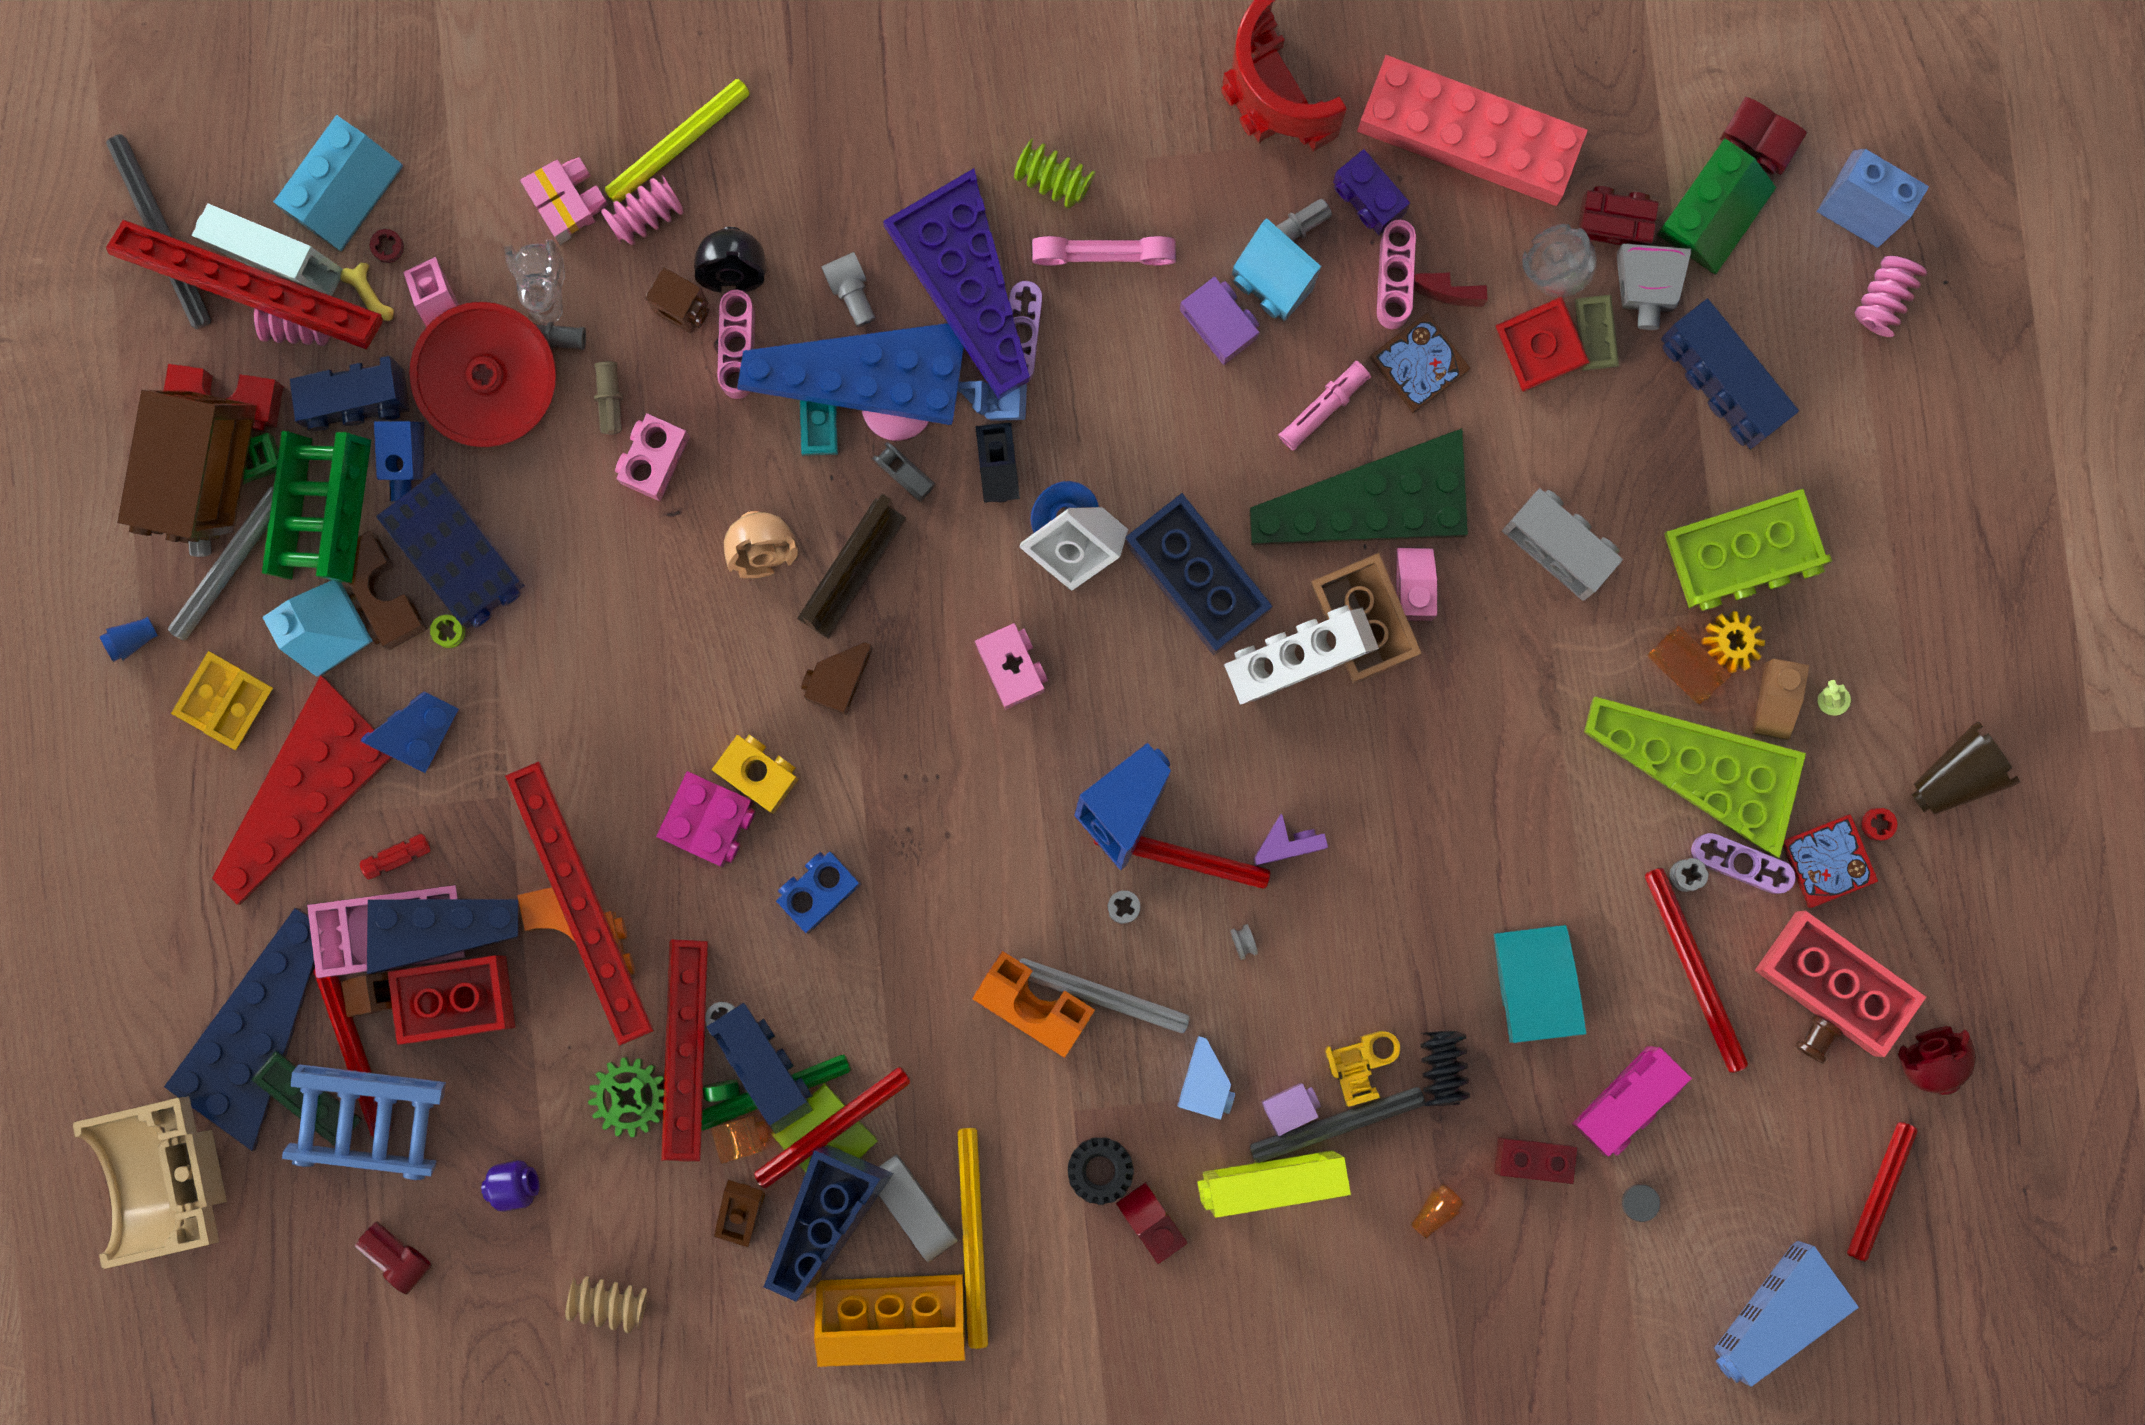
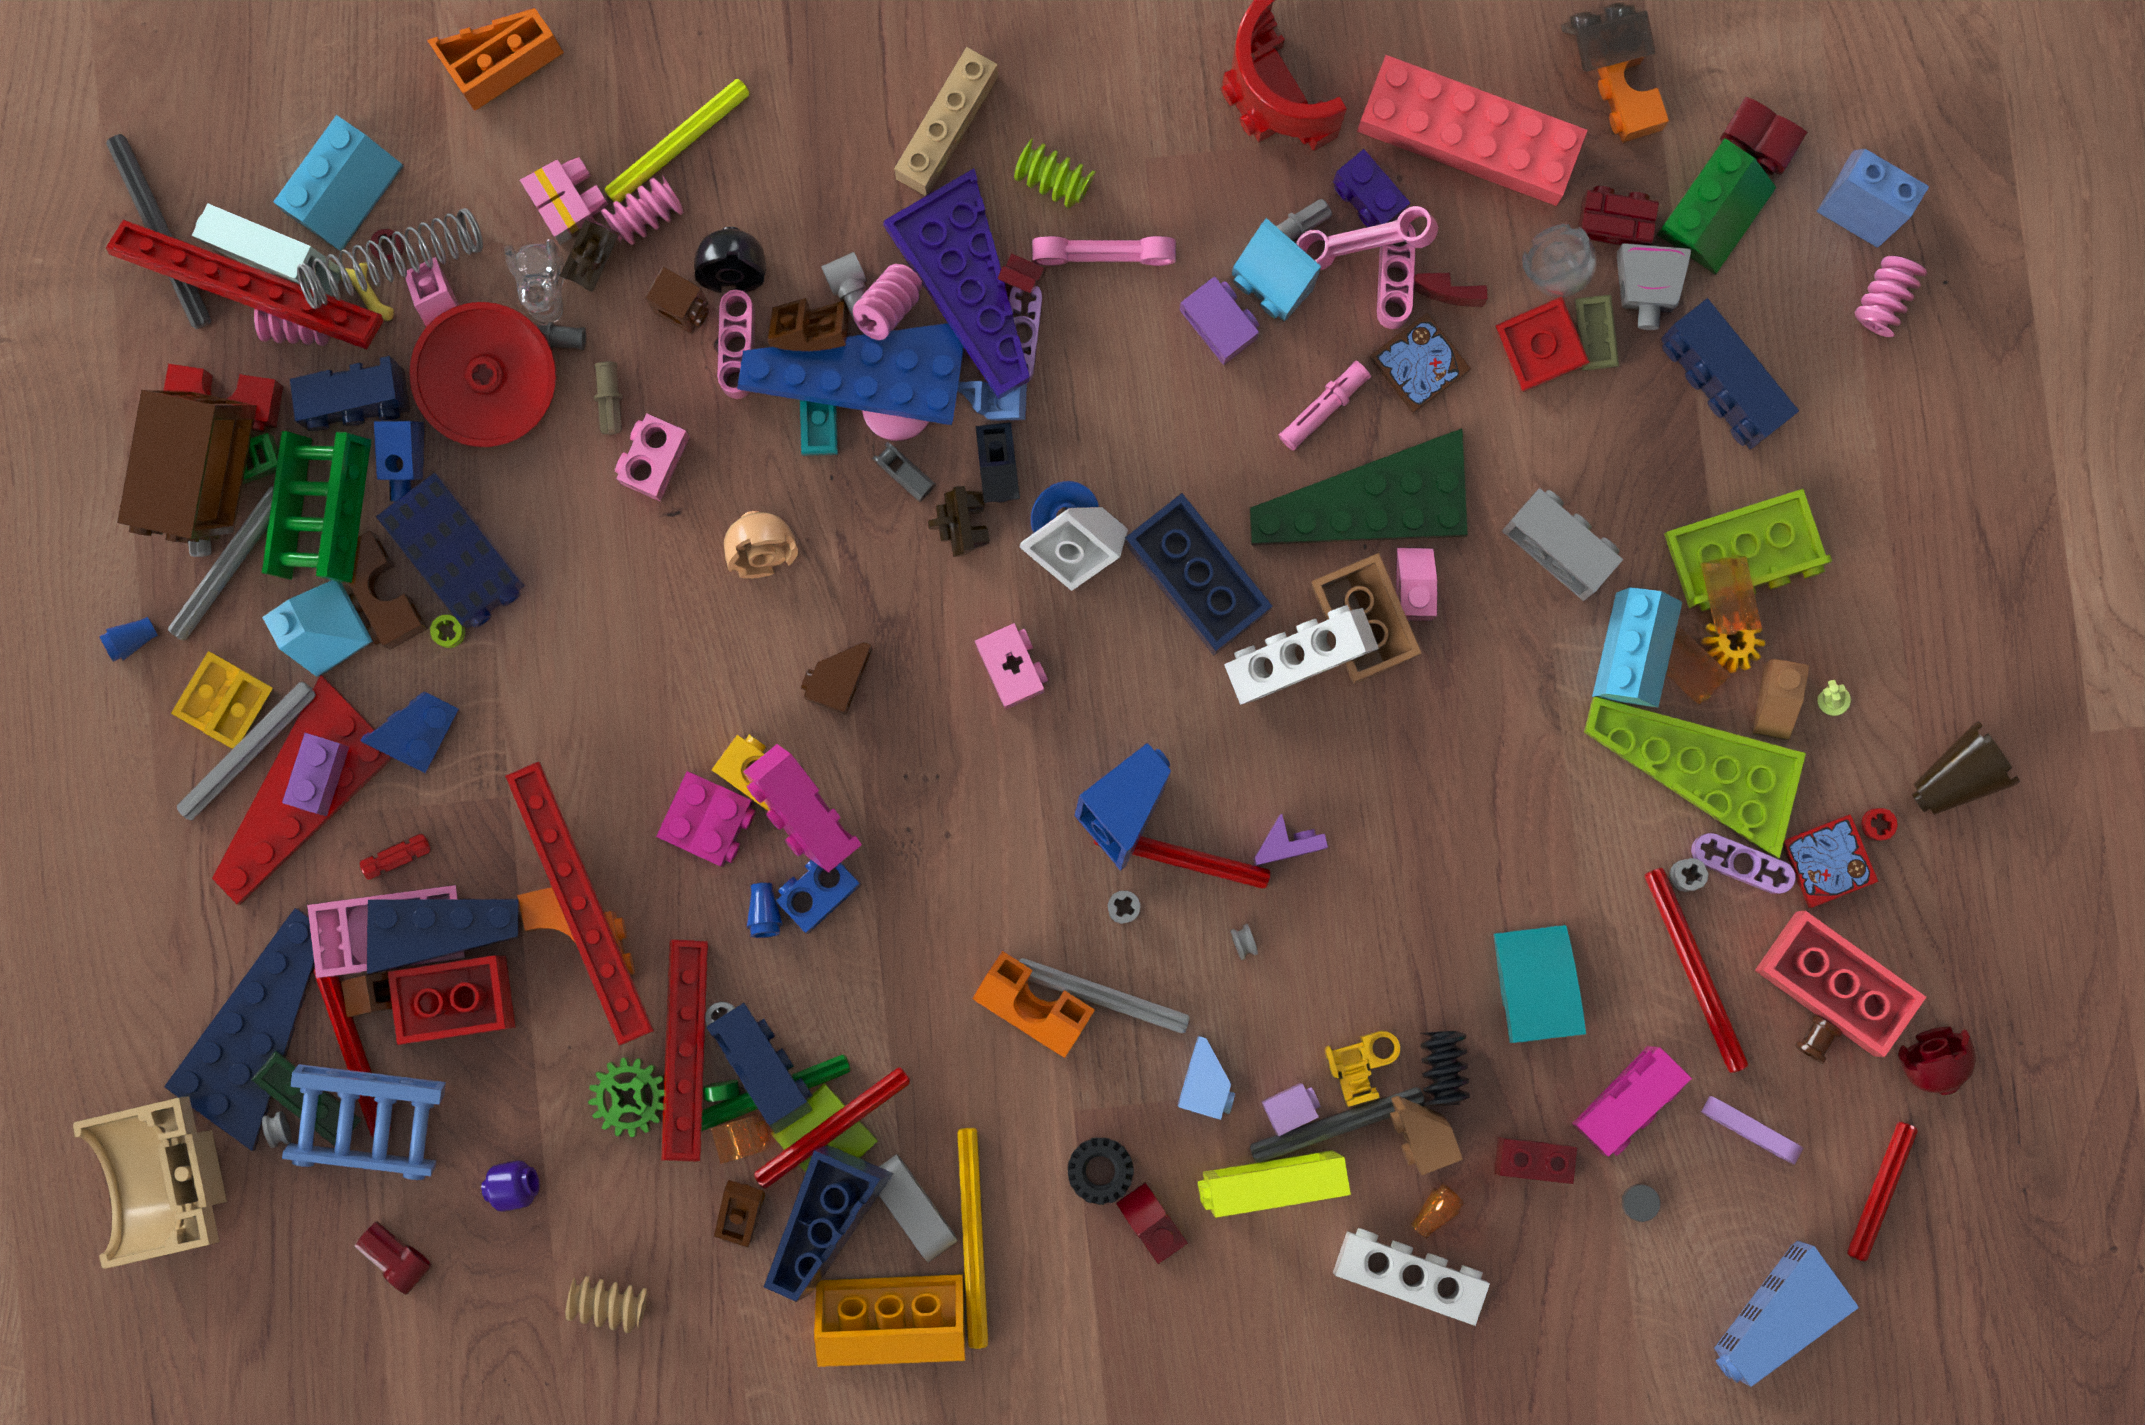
dark brown fence [797,494,906,639] -> none
none -> light grey axle [177,682,316,821]
none -> light grey bush [262,1111,292,1148]
none -> medium lavender brick [282,733,349,816]
none -> light grey piece [297,208,483,309]
none -> orange wedge [427,8,564,111]
none -> dark brown hips [560,217,620,292]
none -> dark pink wedge [743,744,862,873]
none -> blue cone [746,883,783,938]
none -> reddish brown slope [768,298,849,351]
none -> bright pink piece [853,264,922,340]
none -> tan brick [894,47,998,196]
none -> dark brown hips [928,486,990,557]
none -> dark red slope [997,253,1046,293]
none -> bright pink piece [1296,206,1438,270]
none -> white brick [1333,1228,1490,1326]
none -> medium nougat slope [1390,1096,1463,1175]
none -> clear smoke bracket [1561,2,1656,72]
none -> orange arch [1587,21,1669,143]
none -> medium azure slope [1592,587,1682,708]
none -> clear orange hinge [1701,555,1762,635]
none -> lavender beam [1701,1096,1804,1165]

